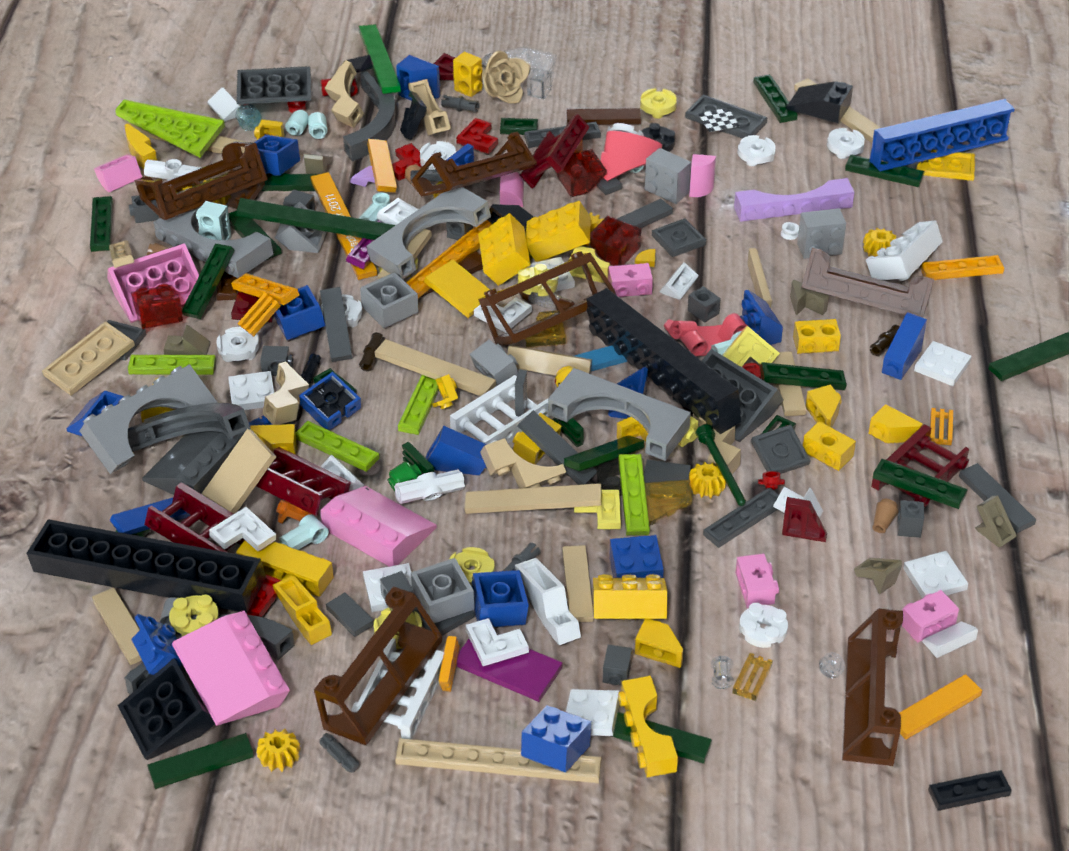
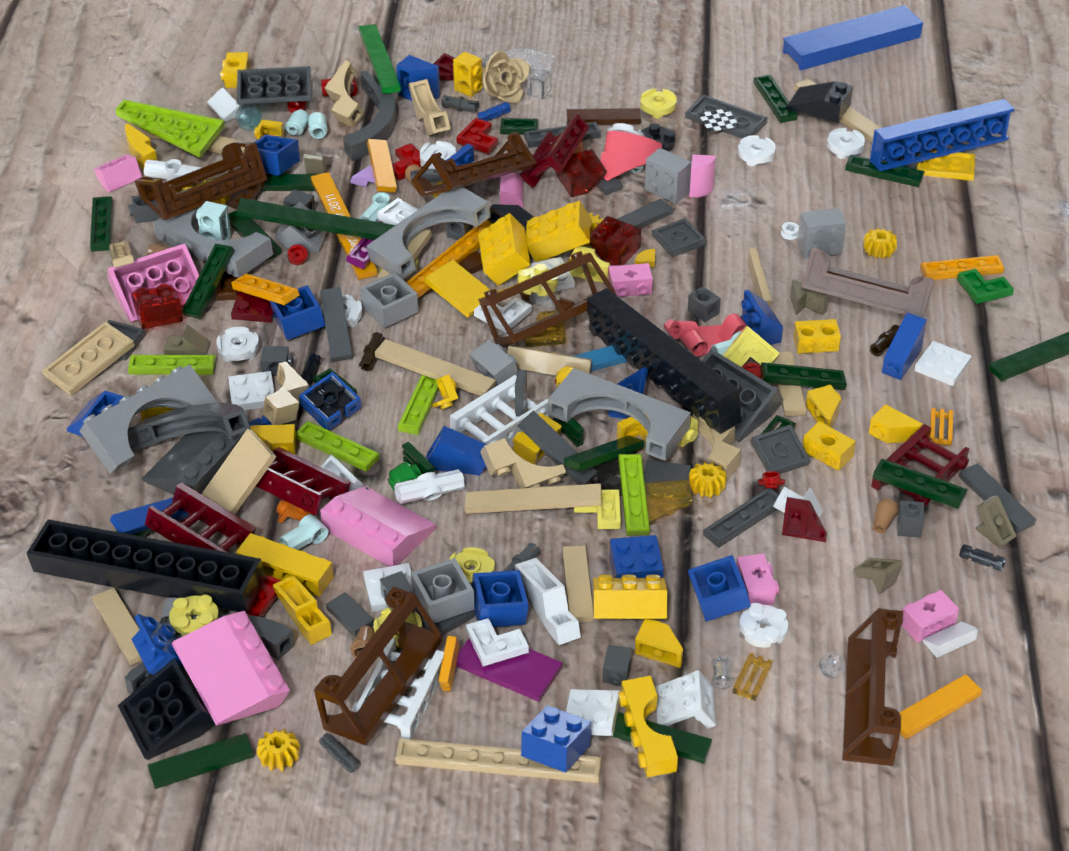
white plate [209,507,276,551] -> none
light orange tile [237,293,281,337] -> none
black slope [342,55,373,73] -> none
black wing [400,91,427,140] -> none
white slope [659,263,699,300] -> none
dark green piece [695,424,746,506] -> none
lavender arch [734,178,854,222] -> none
white wedge [866,220,943,281] -> none
white plate [903,551,968,598] -> none
black tile [928,770,1012,811] -> none
none -> yellow brick [221,52,250,88]
none -> red tile [287,244,308,265]
none -> medium nougat cone [351,626,374,658]
none -> blue axle [477,102,511,121]
none -> white bracket [656,670,716,729]
none -> blue brick [688,555,751,622]
none -> tile [783,5,923,71]
none -> green plate [957,269,1014,304]
none -> black axle [959,544,1006,571]

